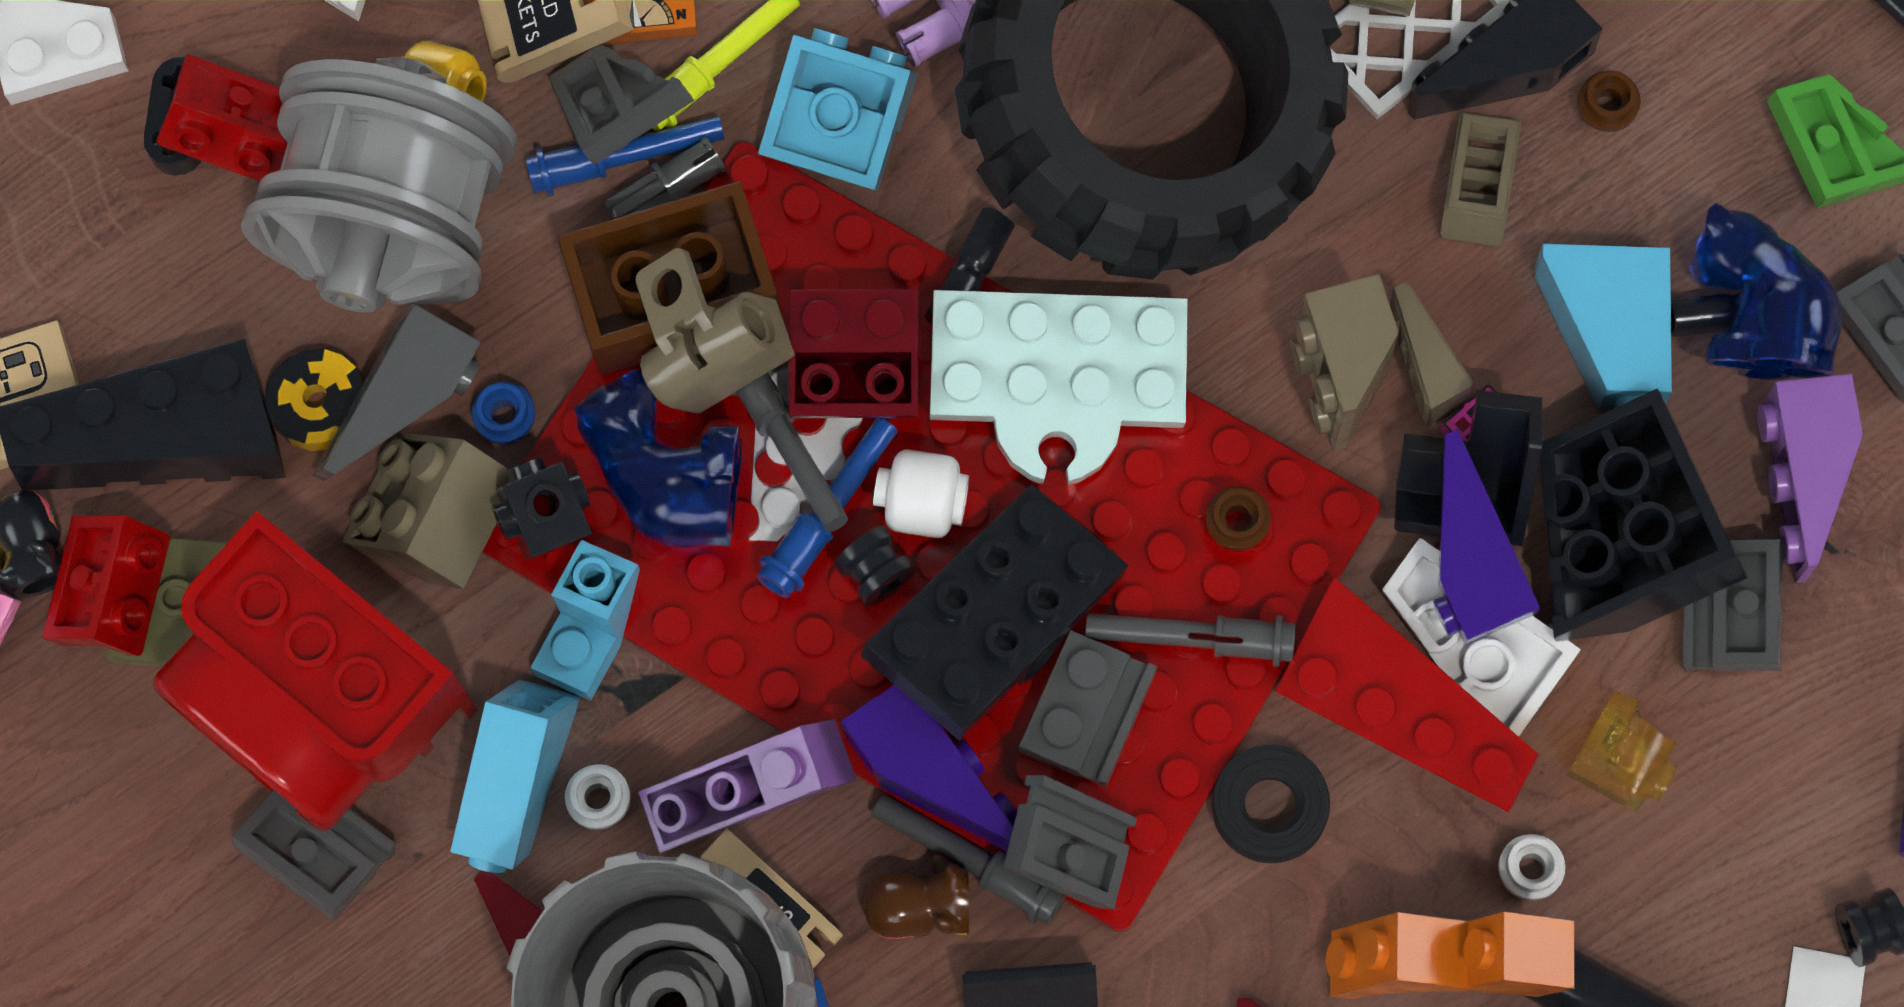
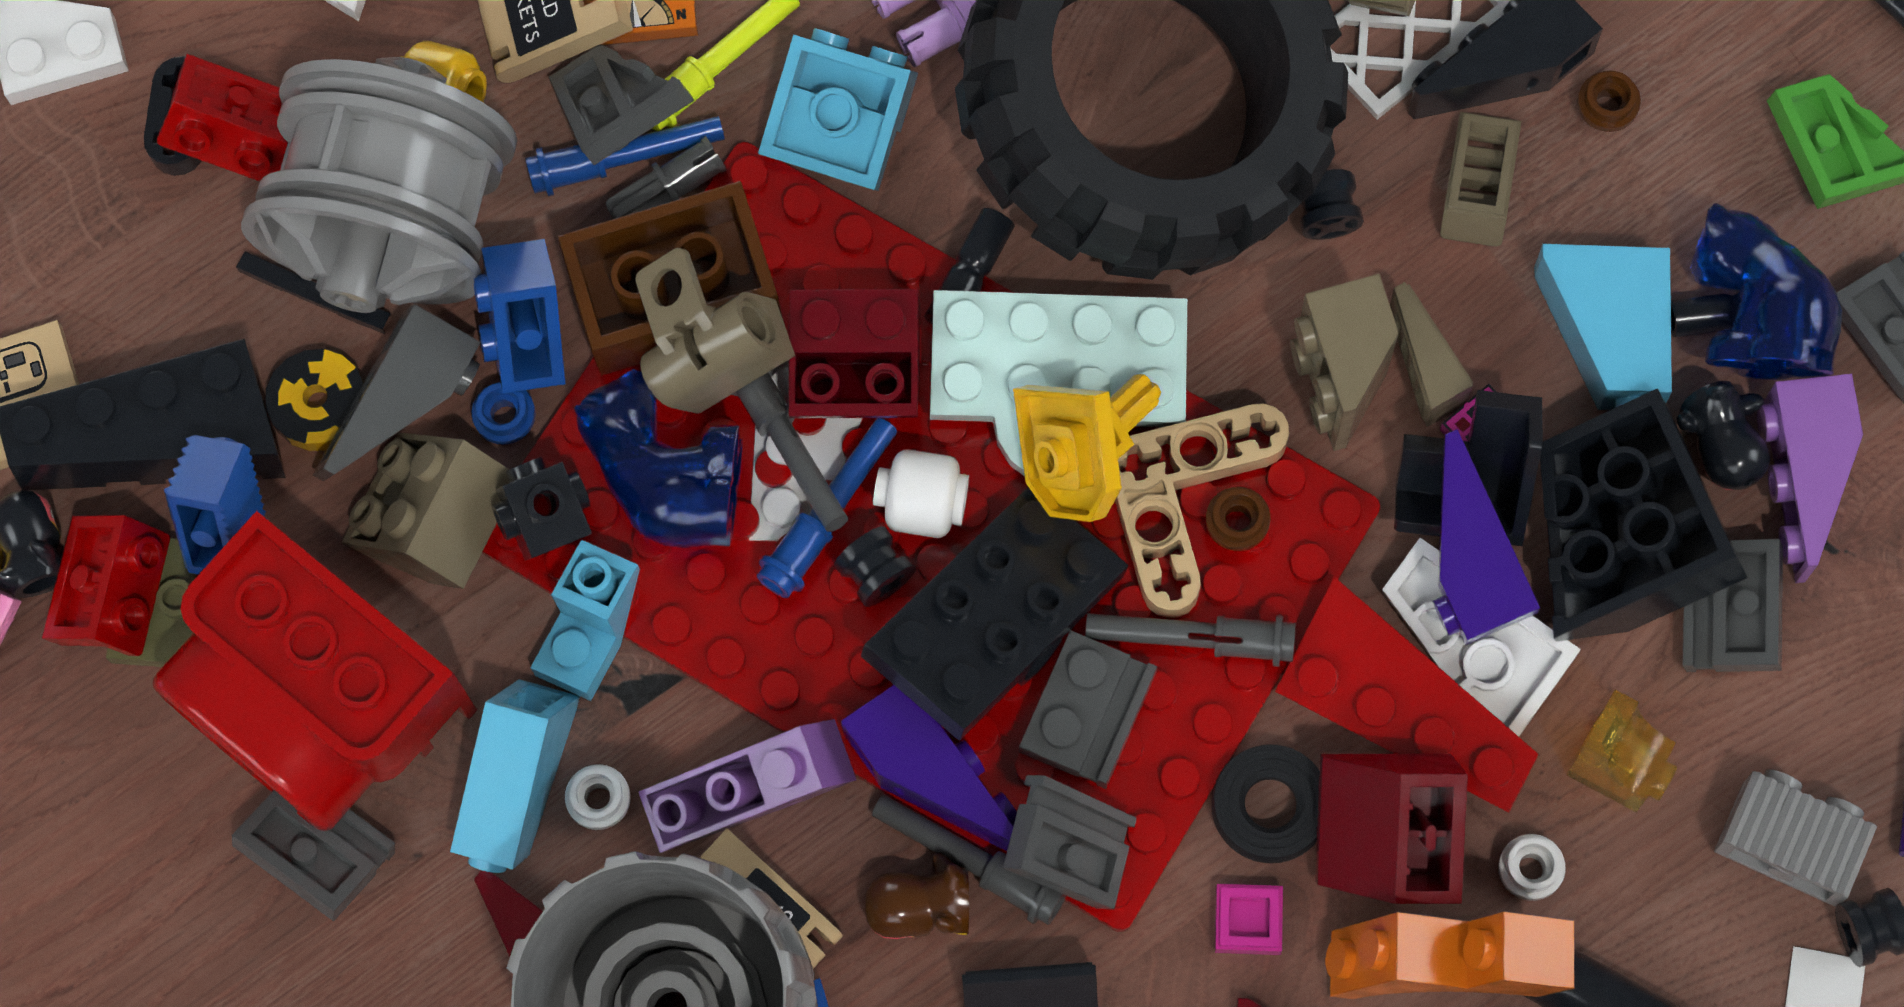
none -> blue brick [164,435,268,575]
none -> black piece [236,251,391,334]
none -> blue brick [474,239,566,394]
none -> yellow piece [1013,374,1161,522]
none -> tan beam [1115,403,1289,618]
none -> dark pink tile [1215,884,1283,955]
none -> black wheel [1300,169,1364,240]
none -> dark red slope [1315,754,1468,904]
none -> black animal [1677,381,1770,490]
none -> light grey brick [1714,769,1877,907]

